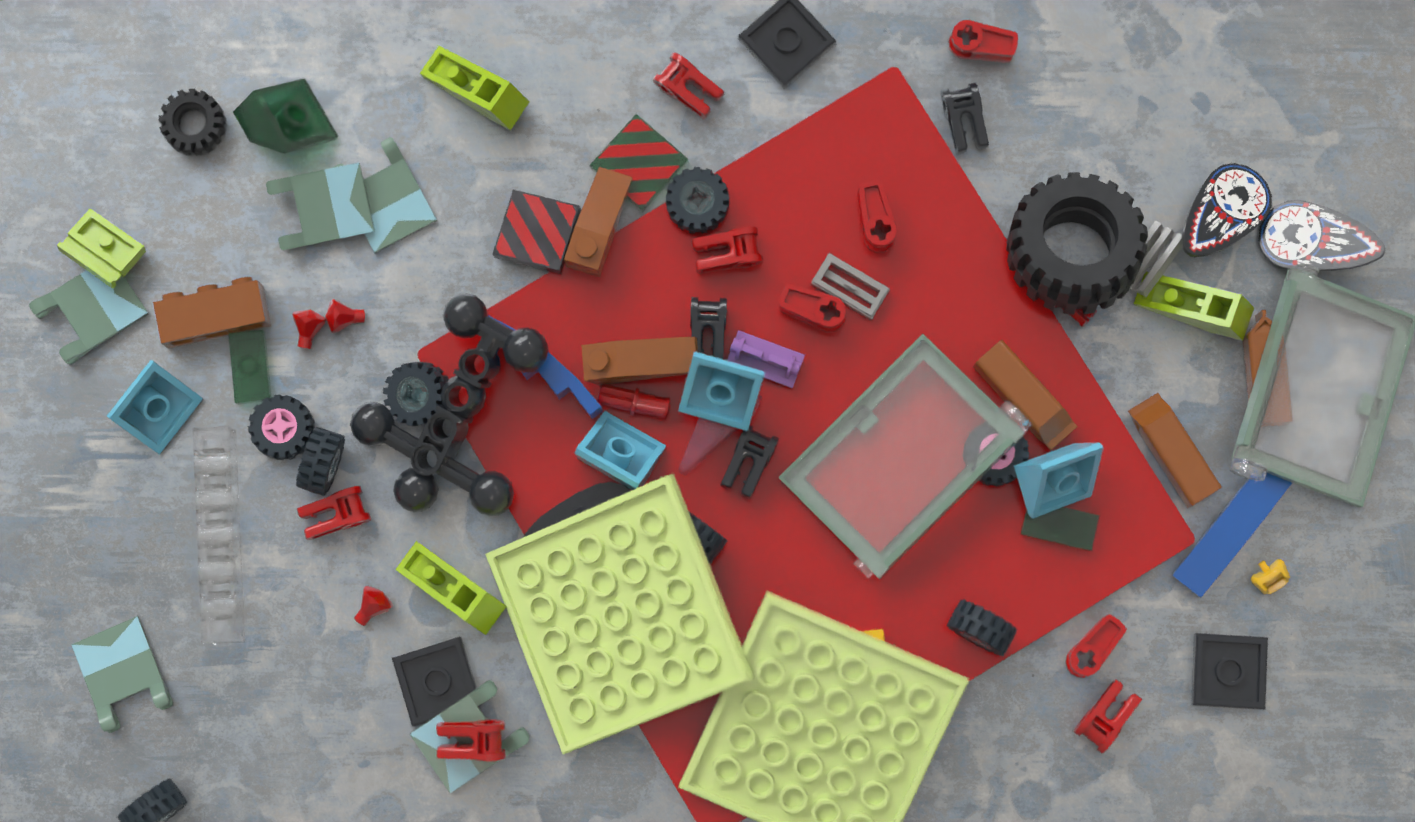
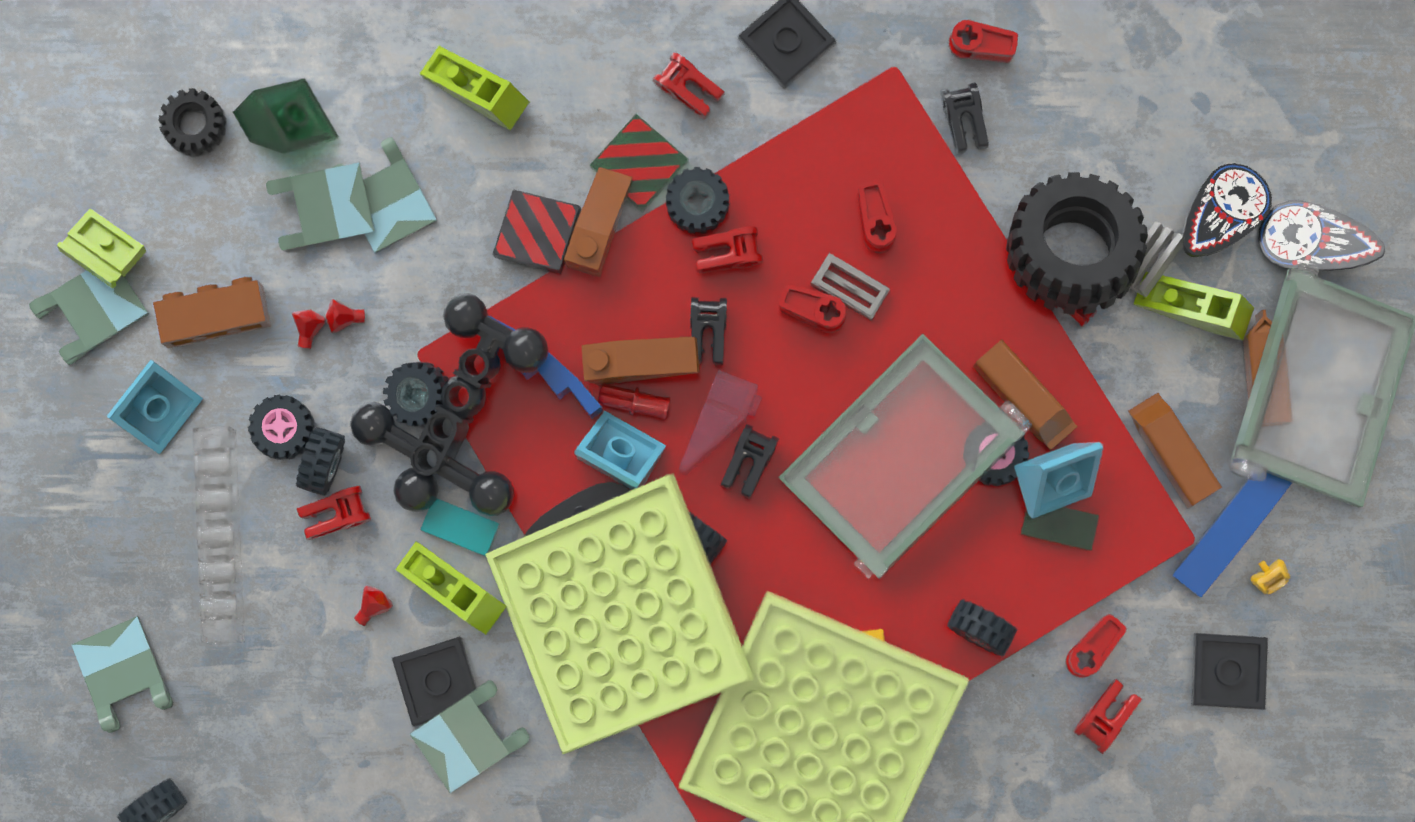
clear green plate [228,330,272,405] -> none
red piece [436,719,506,761] -> none
medium azure slope [678,352,764,431] -> none
medium lavender hinge [727,330,805,388] -> none
none -> teal tile [420,498,501,557]

